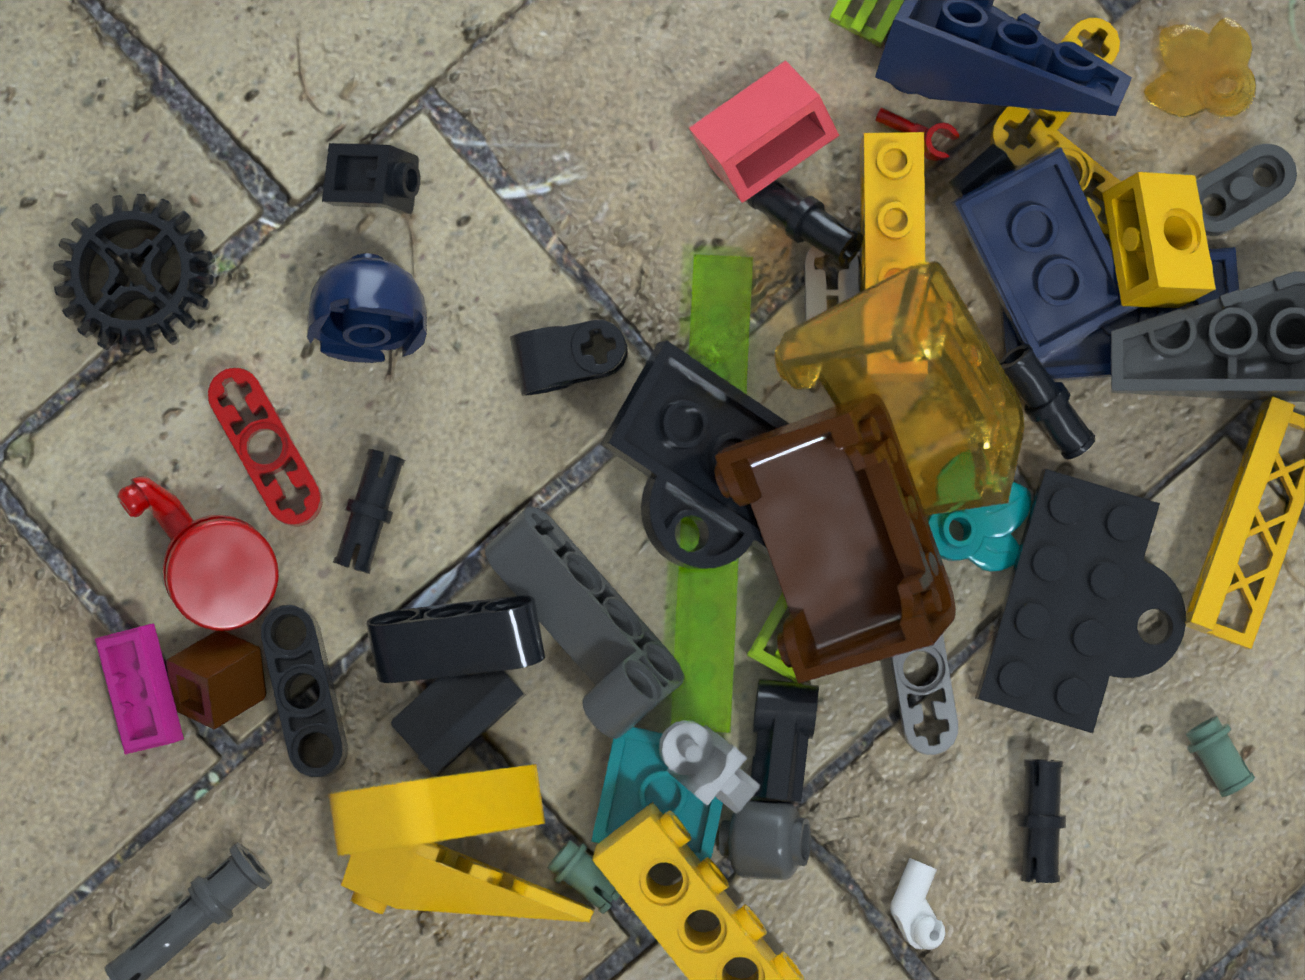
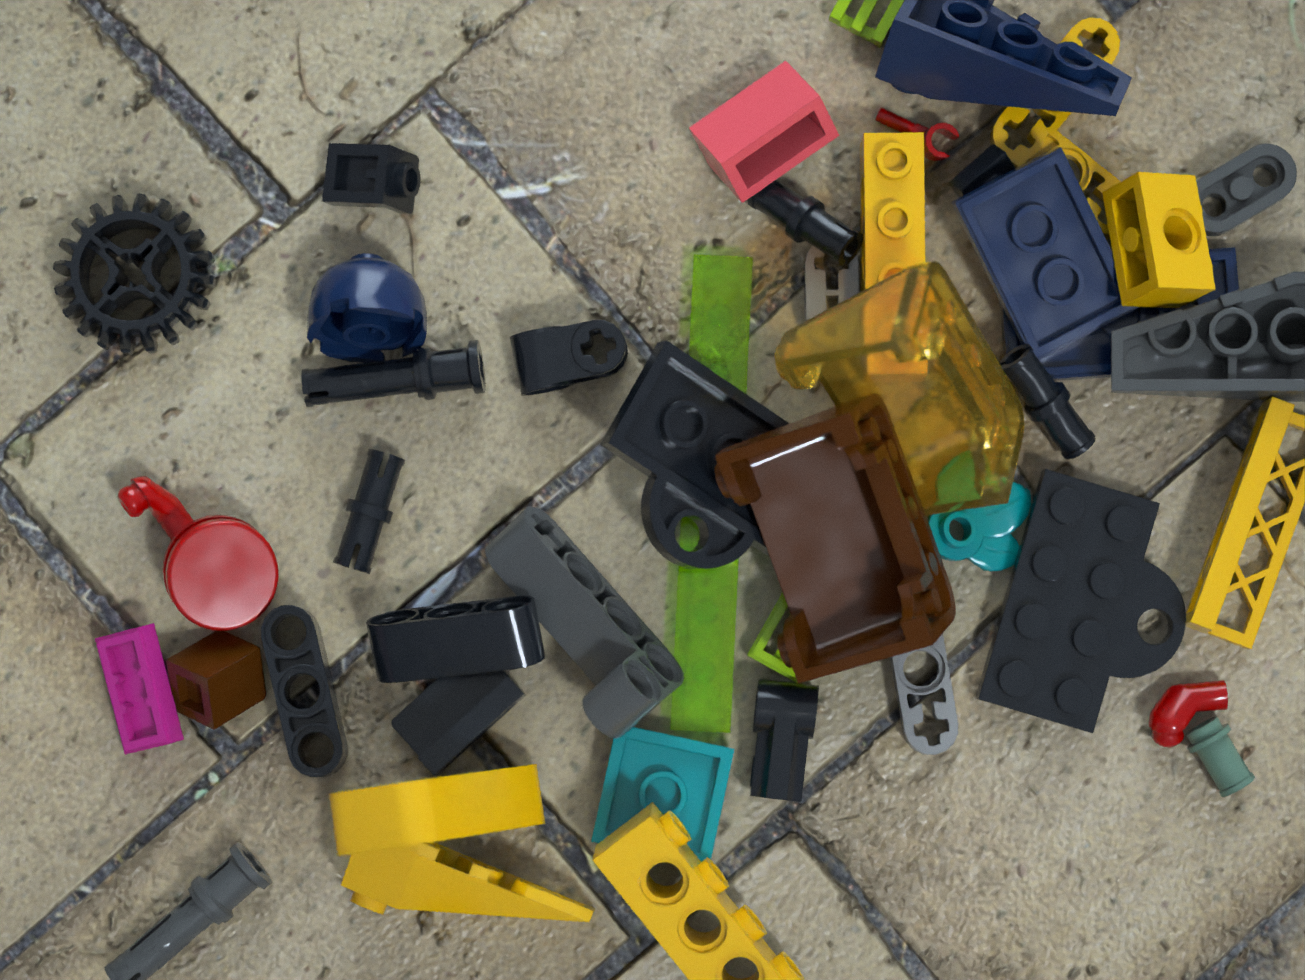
red beam [208,368,323,527] -> none
sand green pin [547,840,620,914] -> none
light grey hips [659,720,760,814] -> none
dark grey head [719,800,811,880] -> none
white arm [890,858,945,950] -> none
black pin [1017,759,1066,883] -> none
clear yellow plate [1144,17,1256,118] -> none
none -> black pin [301,340,486,407]
none -> red arm [1149,680,1228,747]

